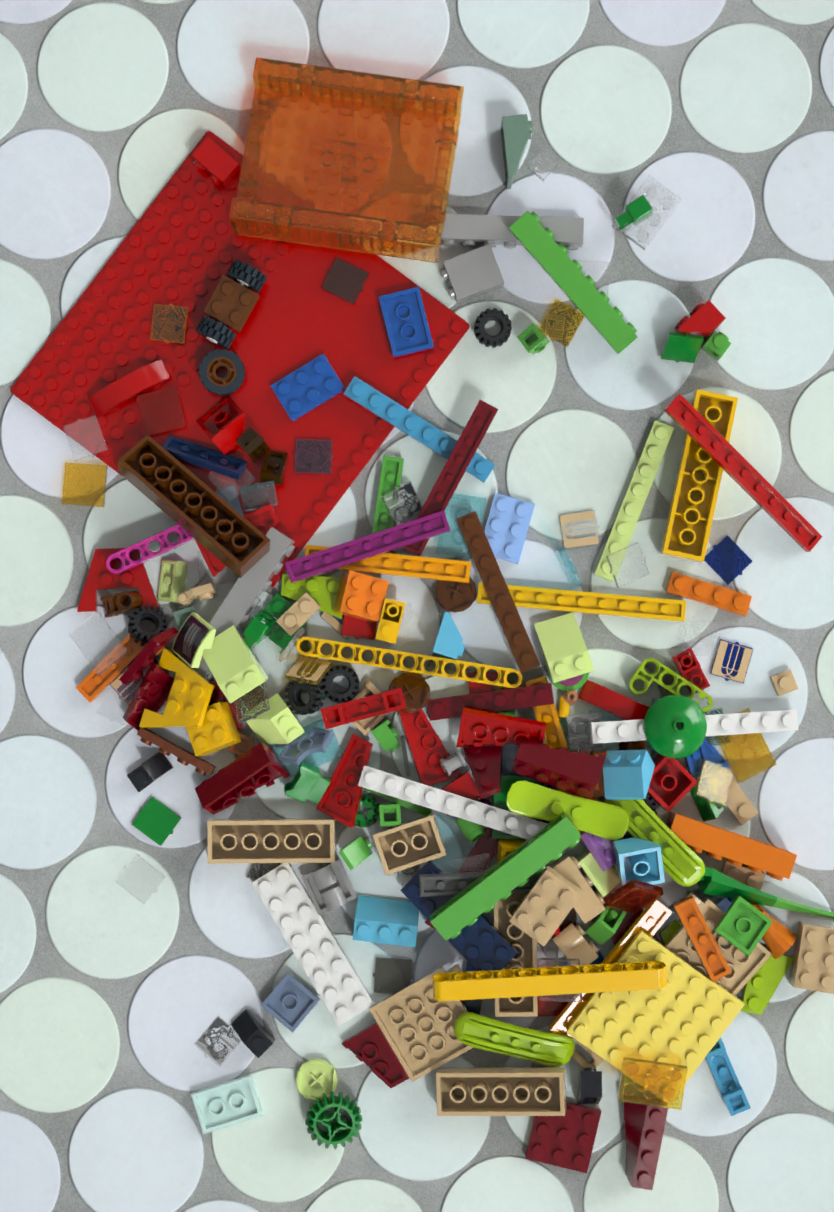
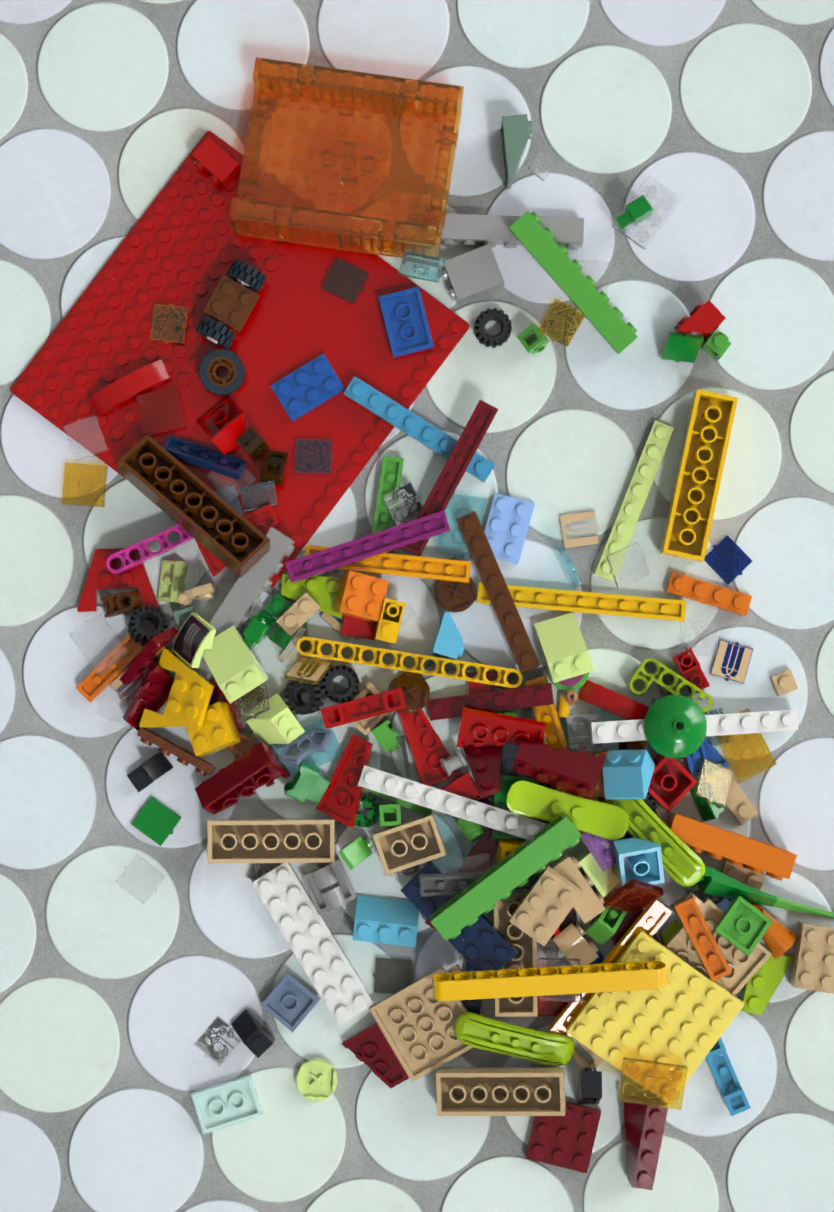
green gear [305,1091,362,1150] -> none
red plate [663,394,823,552] -> none
none -> clear light blue tile [398,250,445,283]

